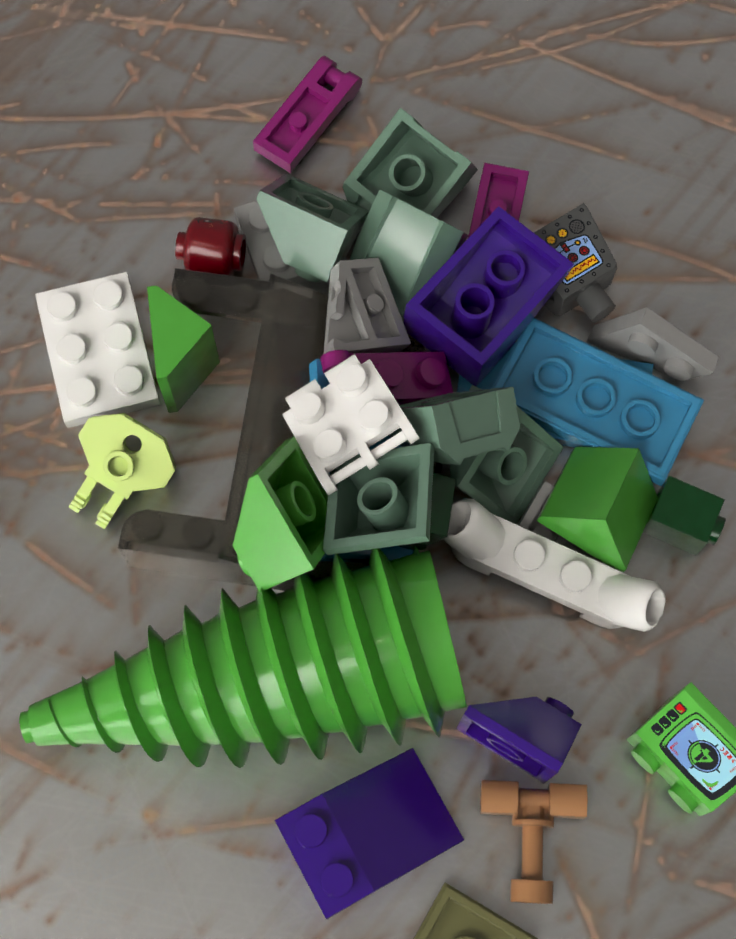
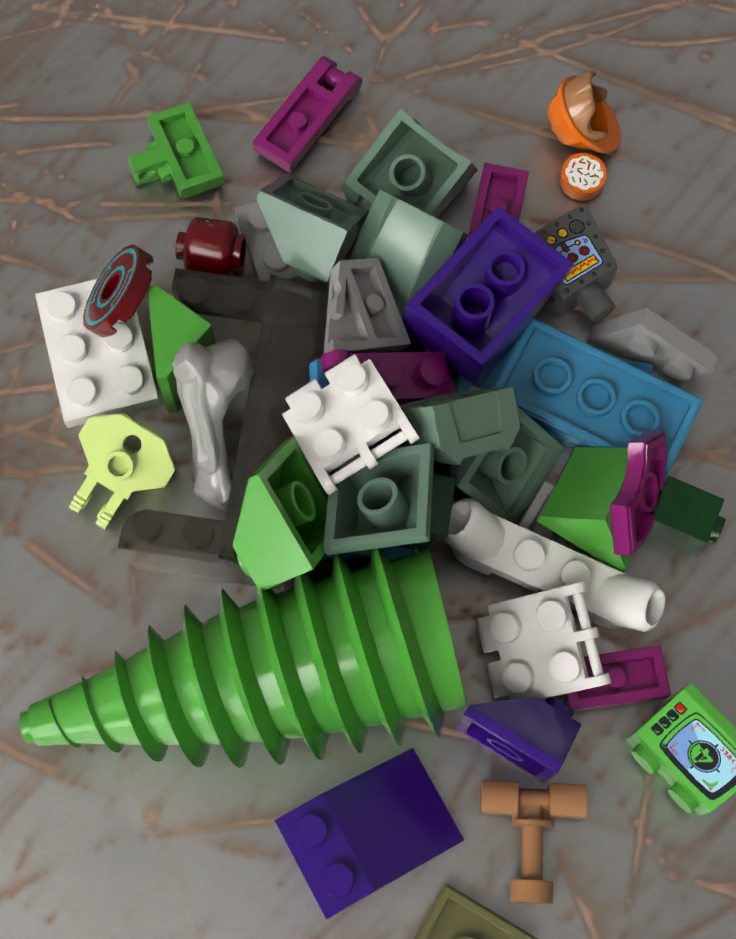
none -> dark red tile [83,244,153,338]
none -> bright green hinge [128,102,224,199]
none -> light grey hair [172,338,254,512]
none -> white plate [475,581,611,700]
none -> piece [547,71,621,154]
none -> tile [559,153,607,201]
none -> magenta plate [564,645,671,712]
none -> magenta tile [610,430,667,556]

